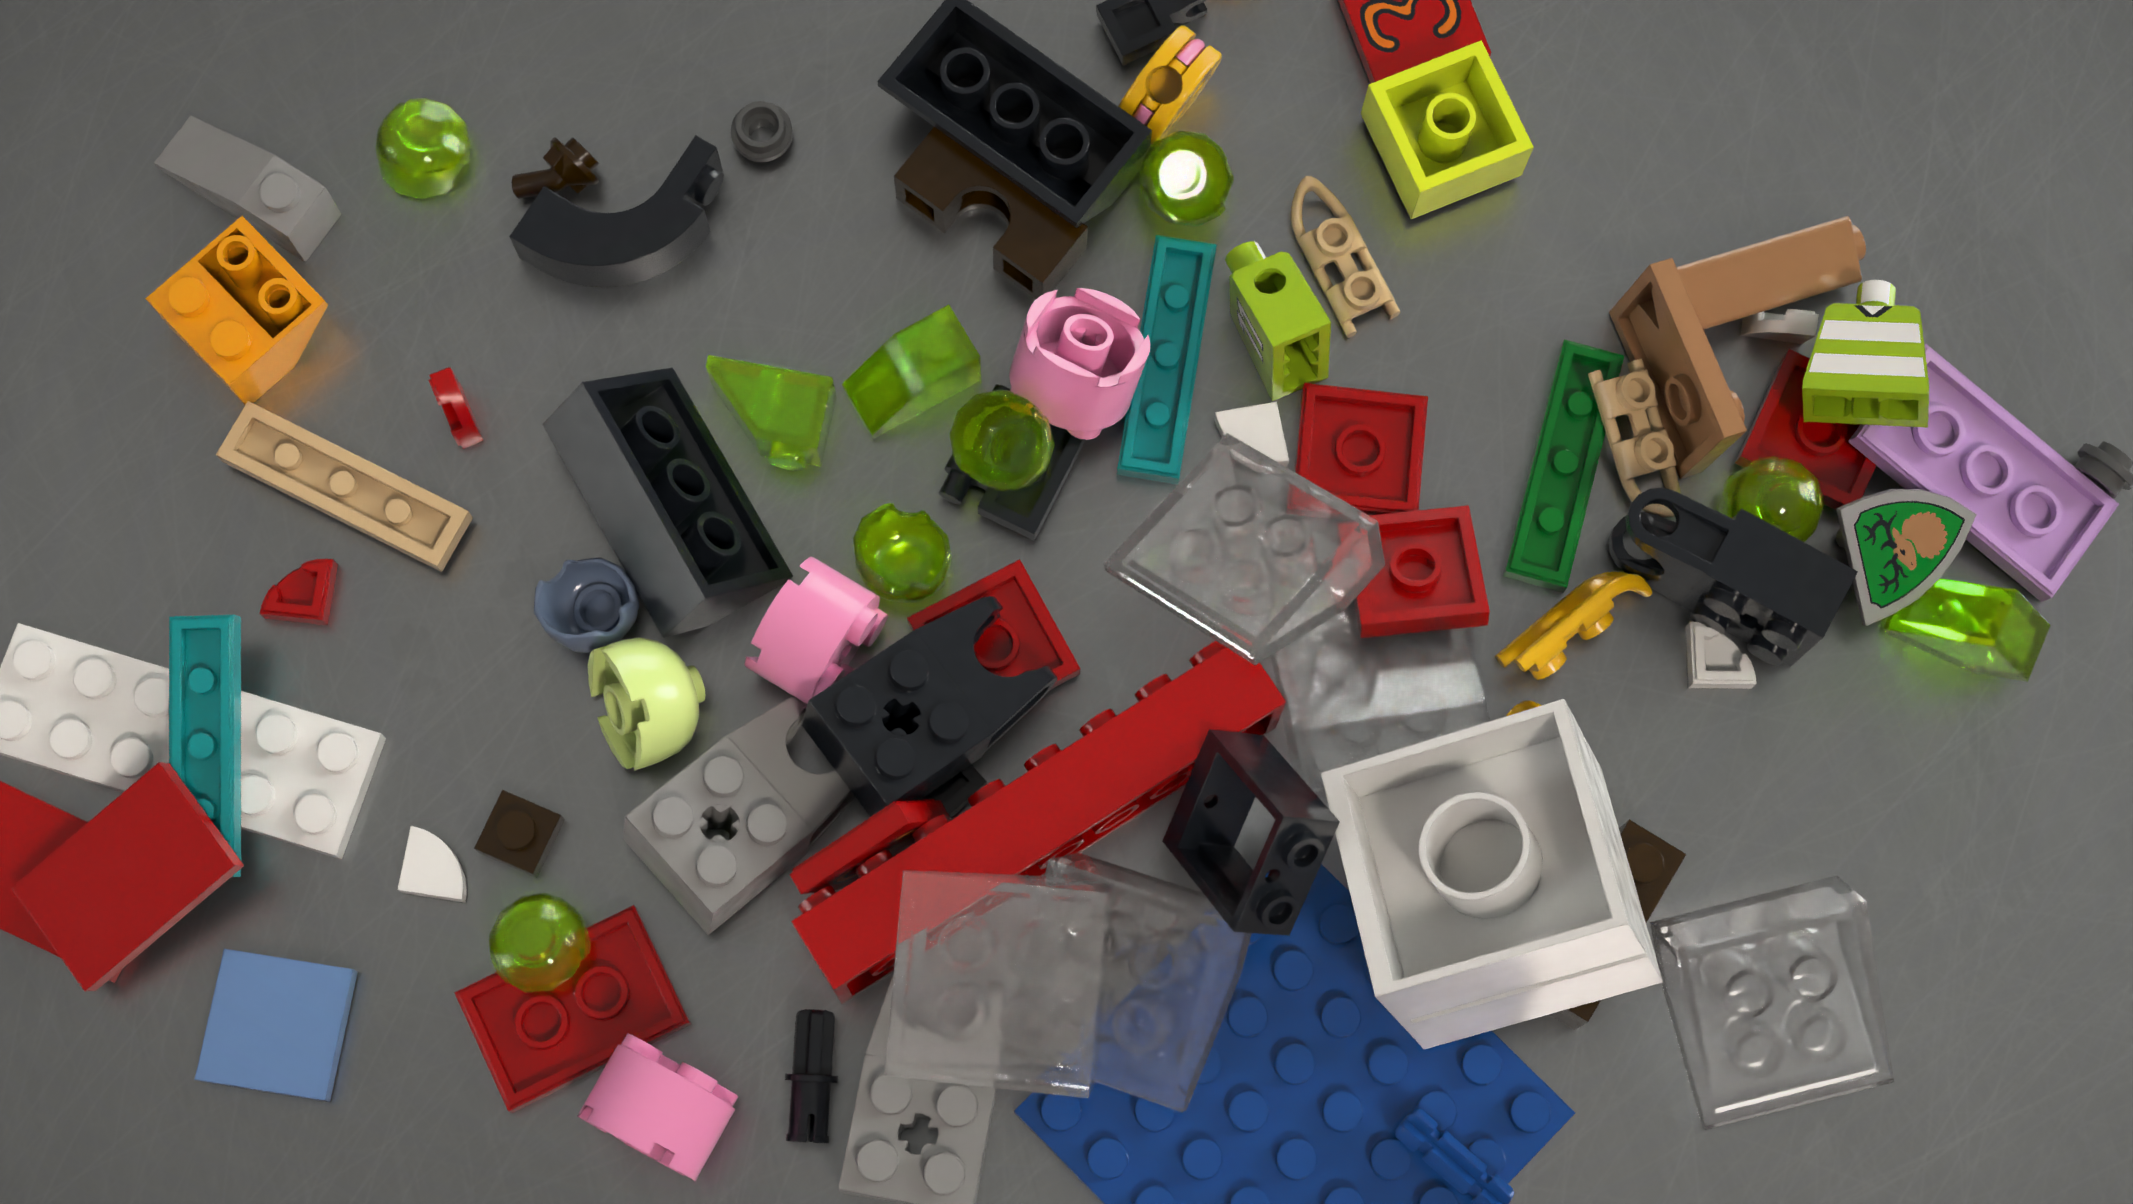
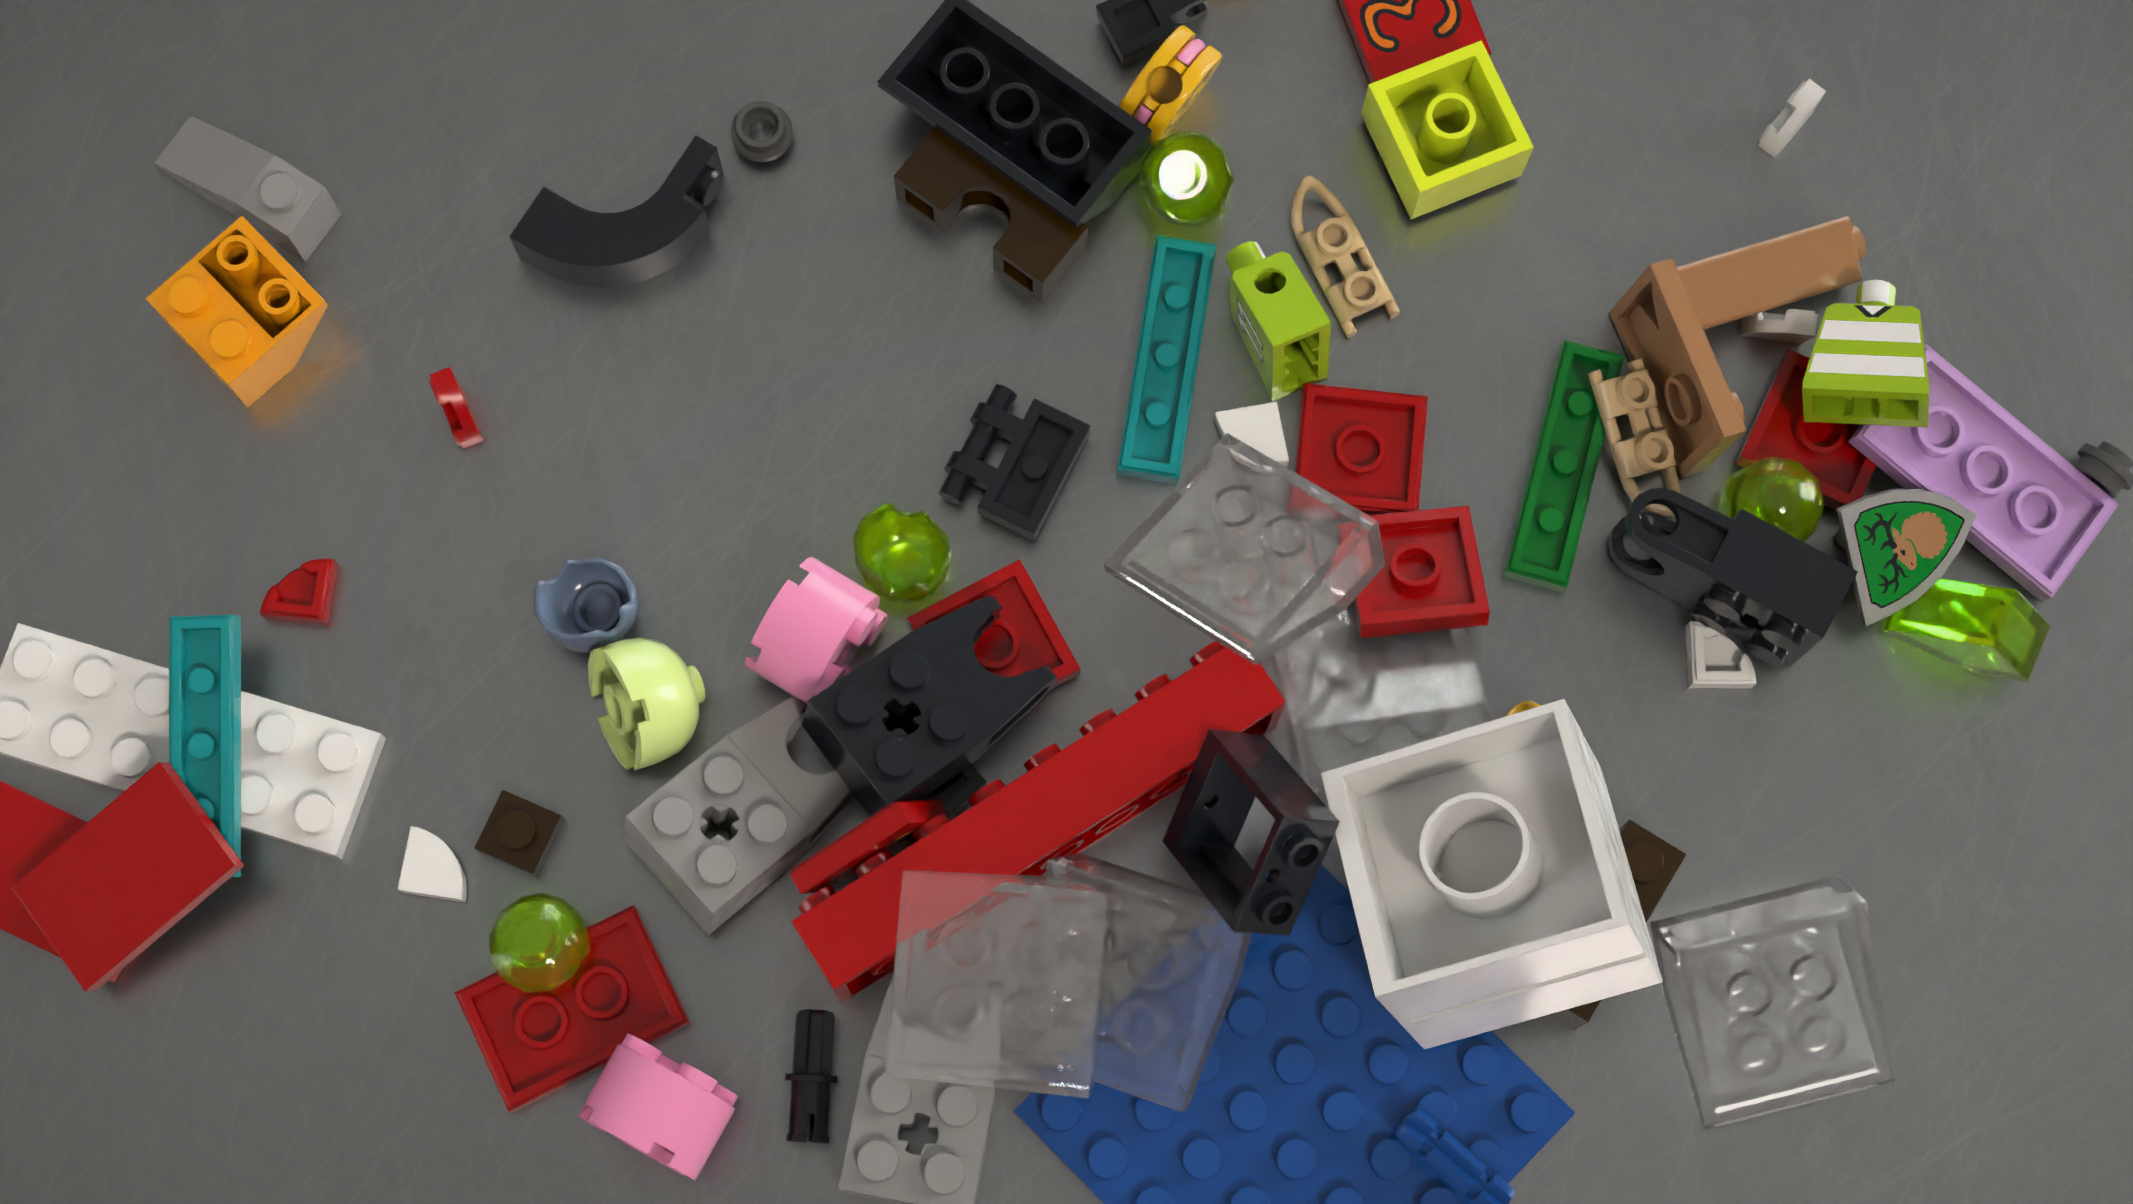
medium blue tile [194,949,358,1102] -> none
tan plate [216,401,473,572] -> none
clear neon green hair [376,98,471,199] -> none
dark brown plate [512,137,599,199] -> none
black slope [542,367,793,638] -> none
clear neon green slope [706,355,836,471] -> none
clear neon green slope [842,304,981,439] -> none
clear neon green hair [949,390,1055,492] -> none
bright pink brick [1009,288,1151,440] -> none
yellow piece [1495,571,1652,680] -> none
none -> white tile [1758,79,1826,159]

